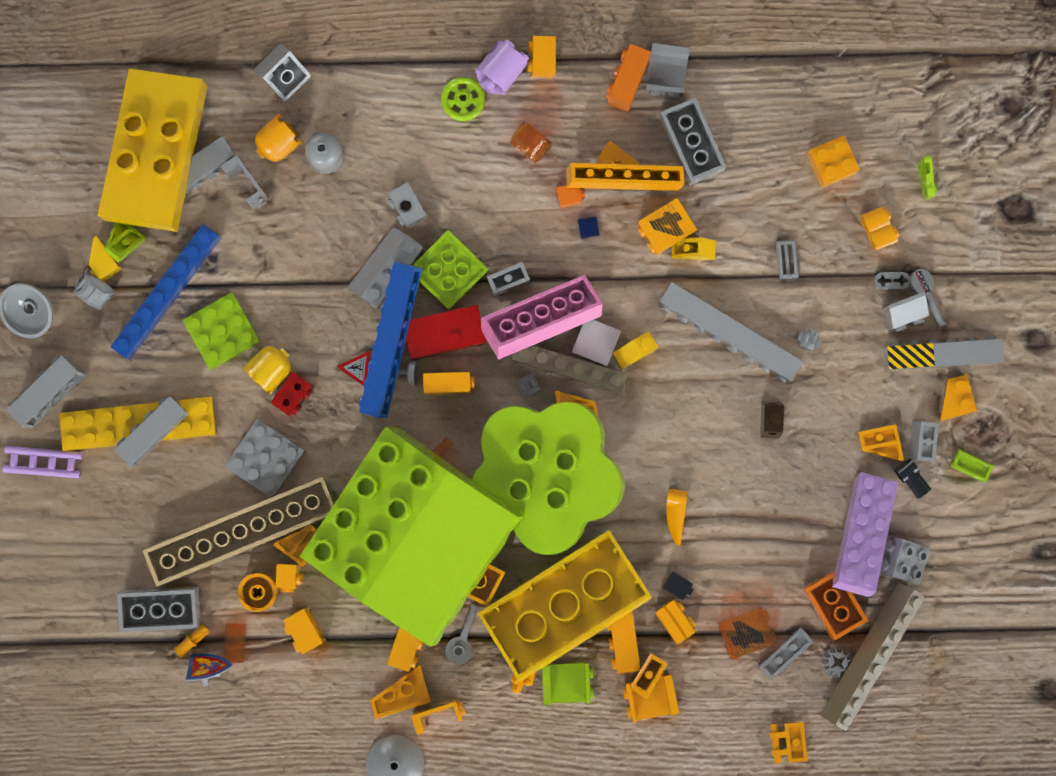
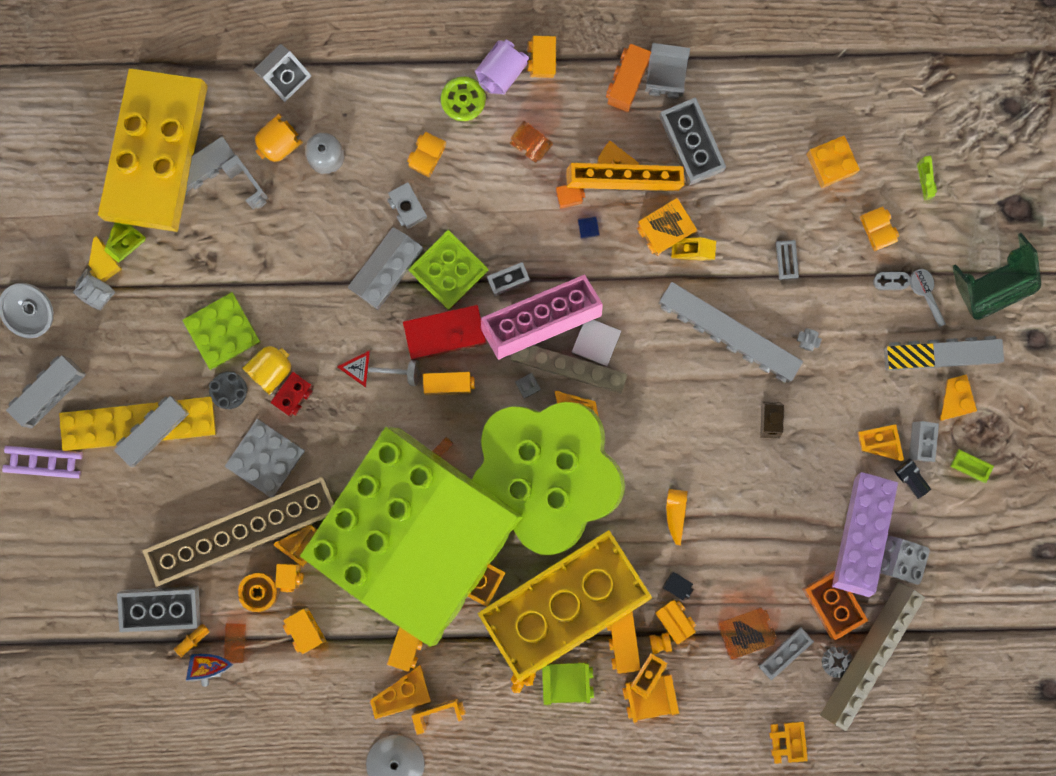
blue brick [110,224,222,360] -> none
blue brick [359,262,423,418] -> none
light grey piece [445,604,478,664] -> none
yellow slope [612,331,659,370] -> none
slope [882,292,929,332] -> none
none -> dark grey dish [209,372,247,410]
none -> light orange brick [407,131,447,178]
none -> light orange wheel [649,632,672,655]
none -> clear green windscreen [953,233,1042,320]

